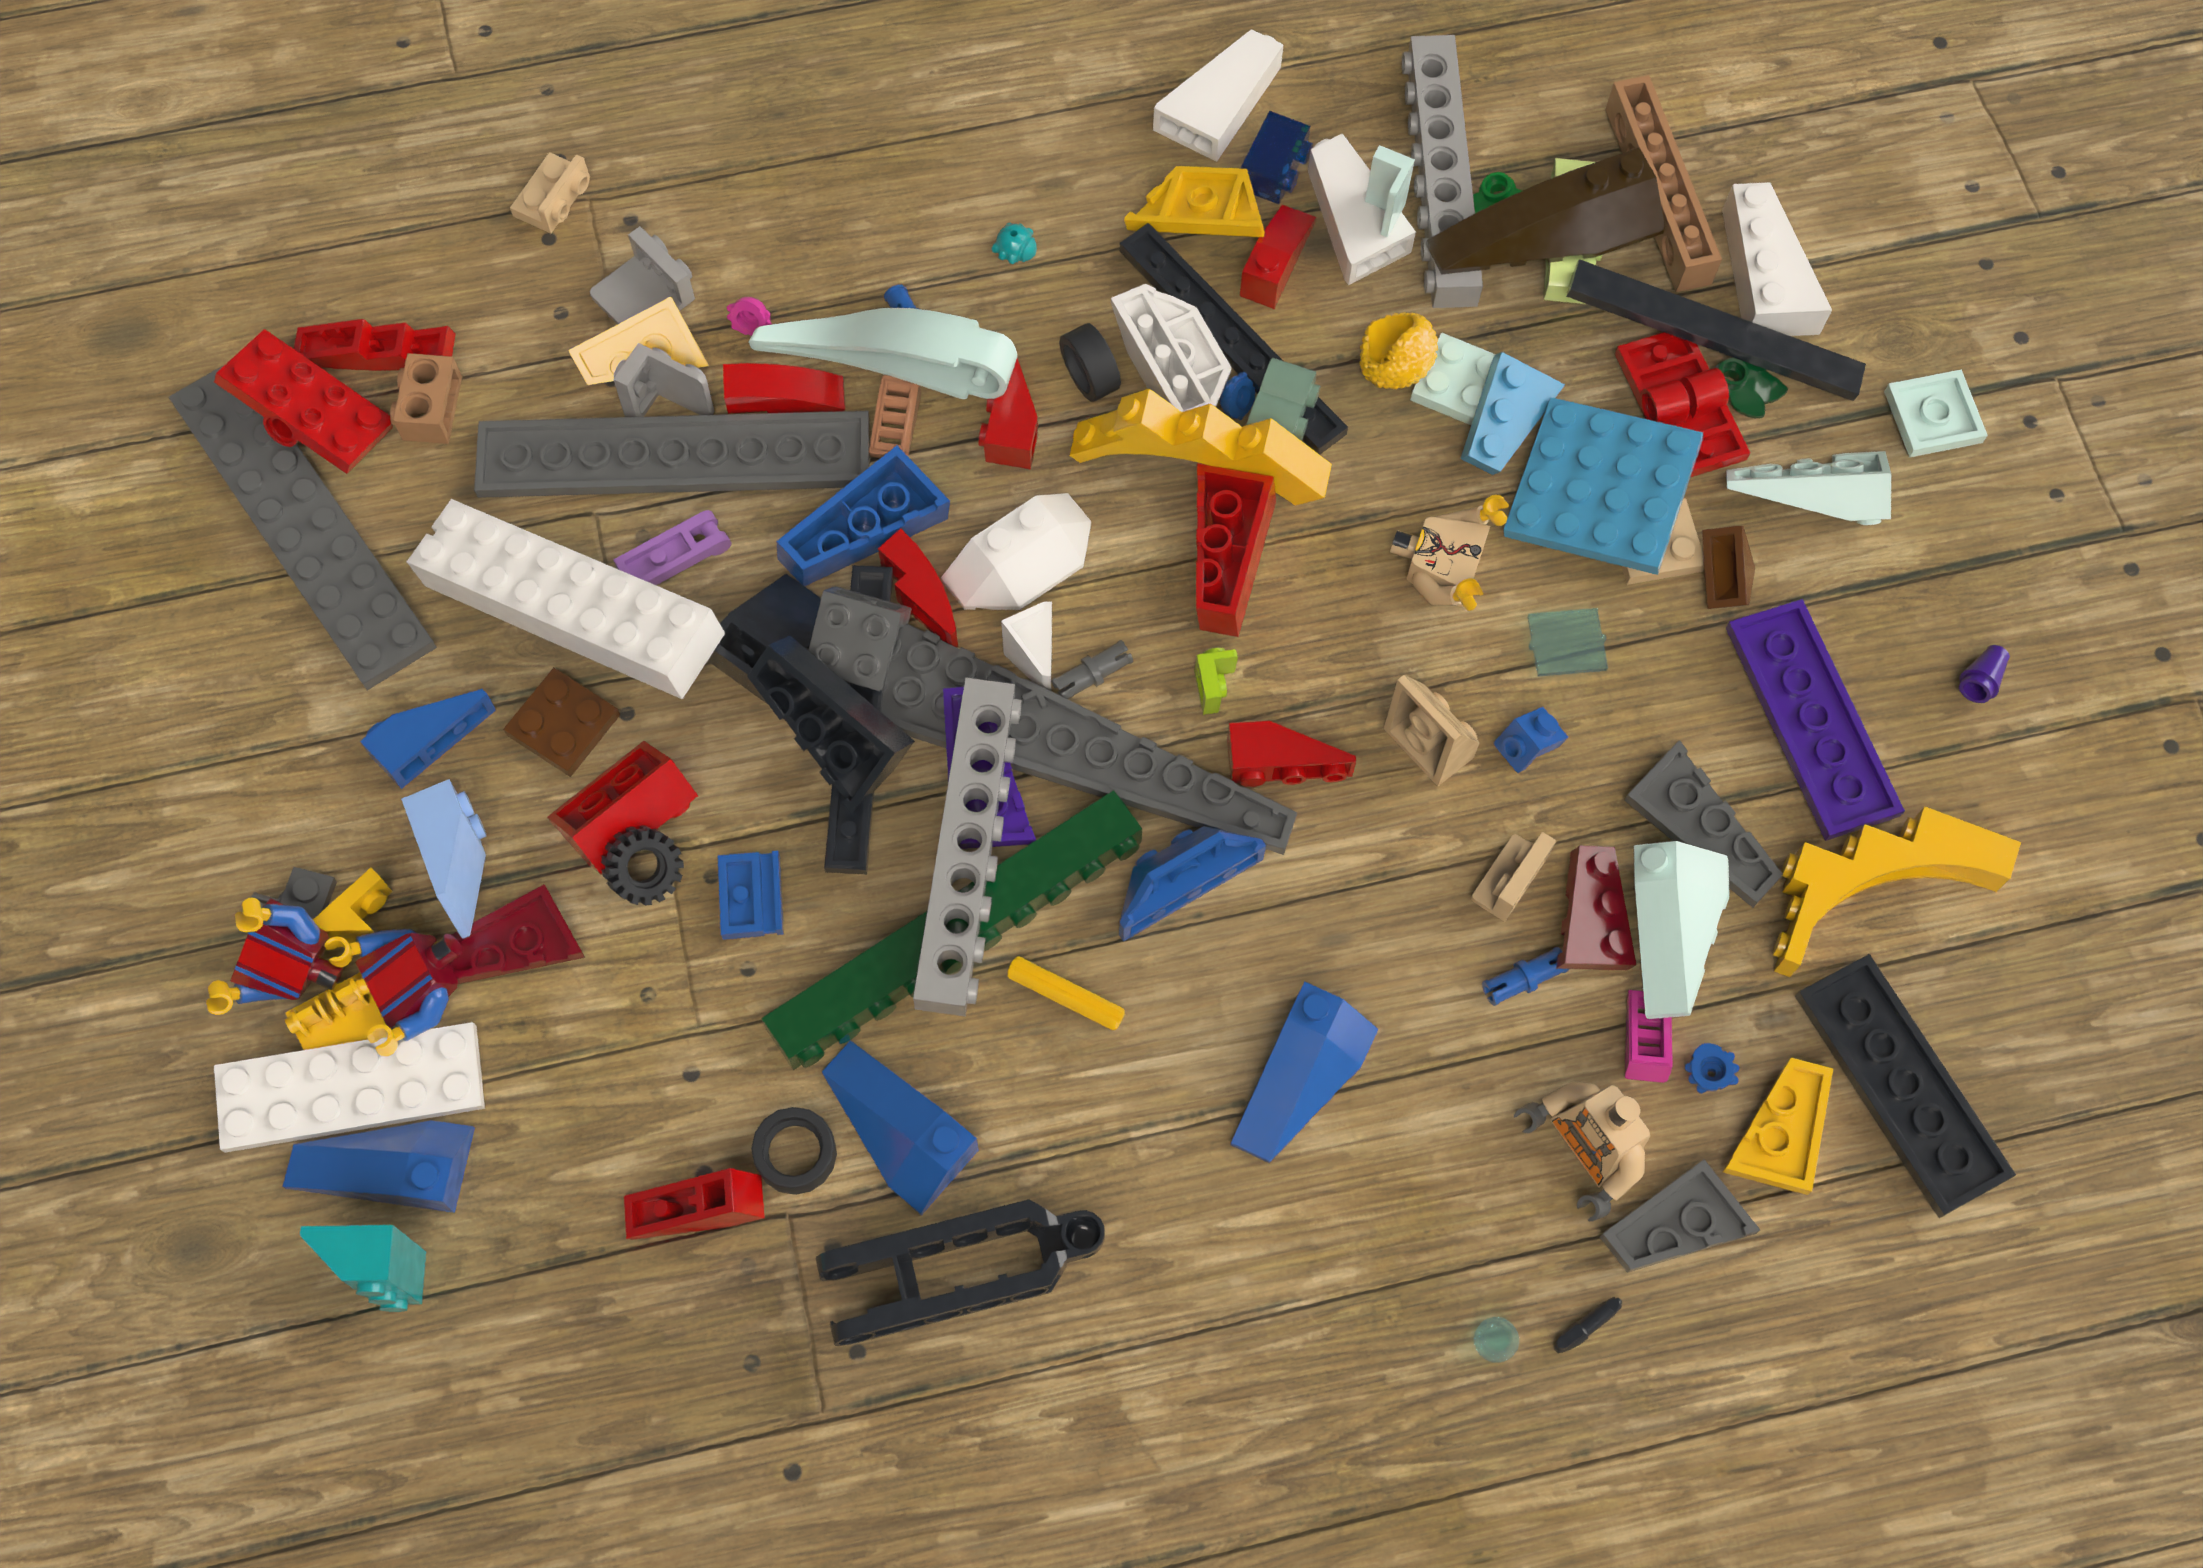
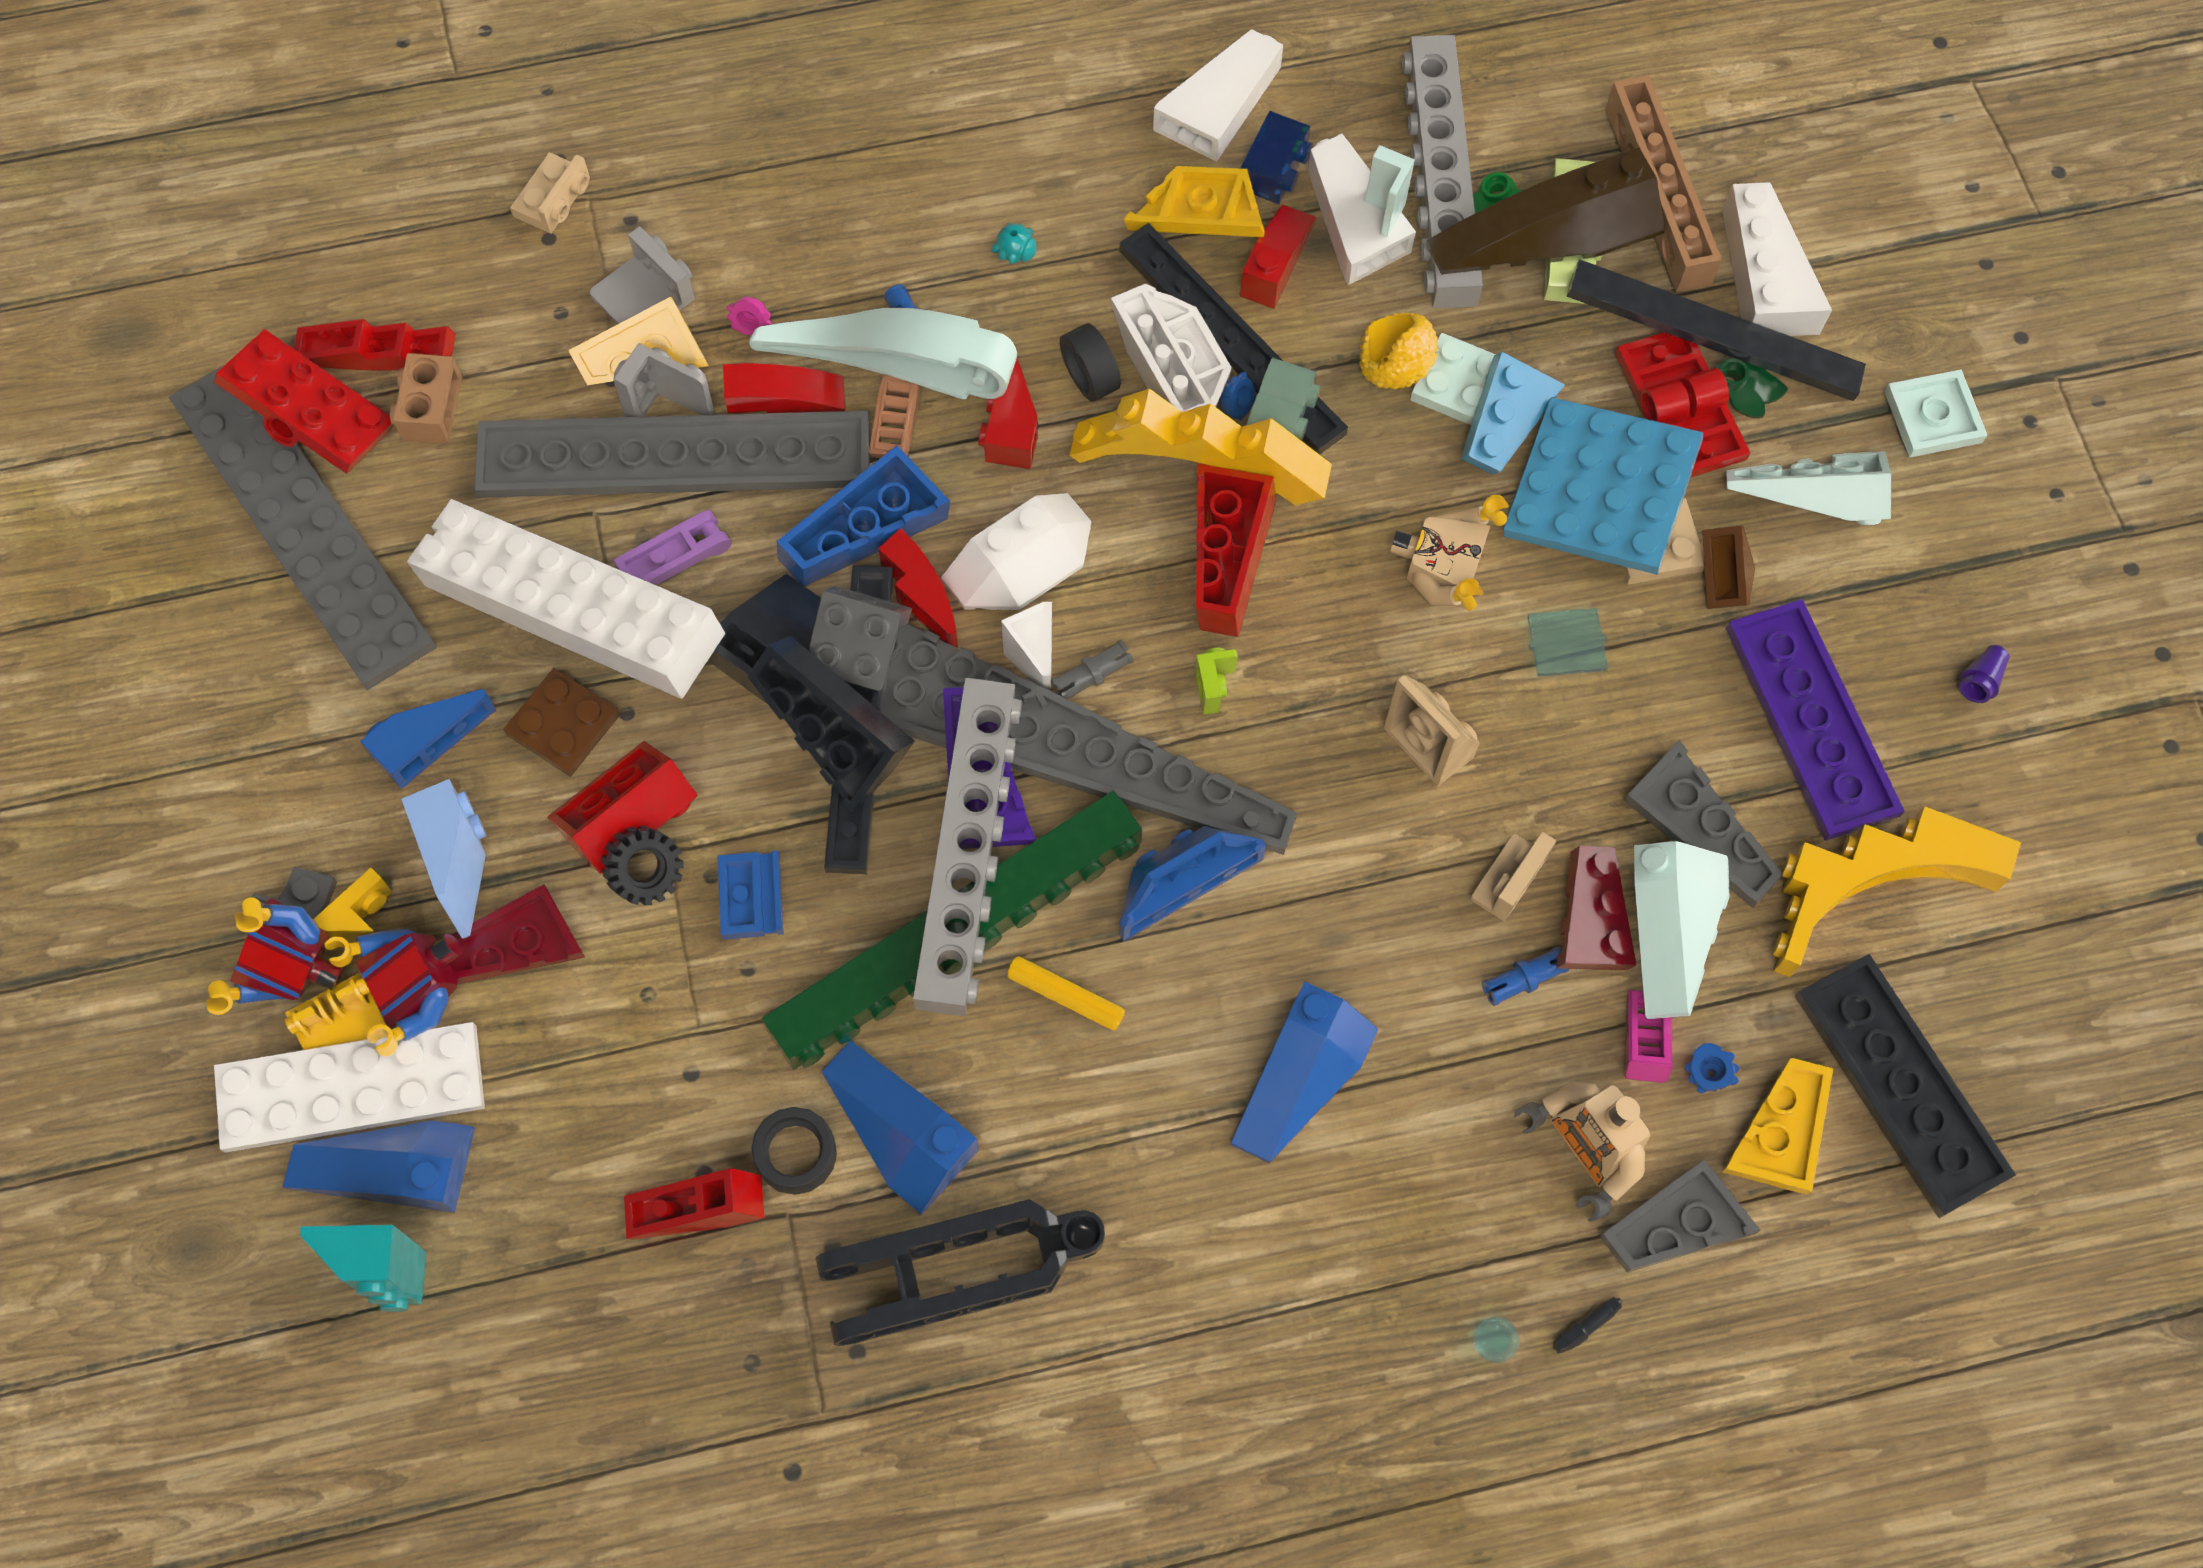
red slope [1227,721,1356,787] -> none
blue bracket [1494,707,1568,773] -> none

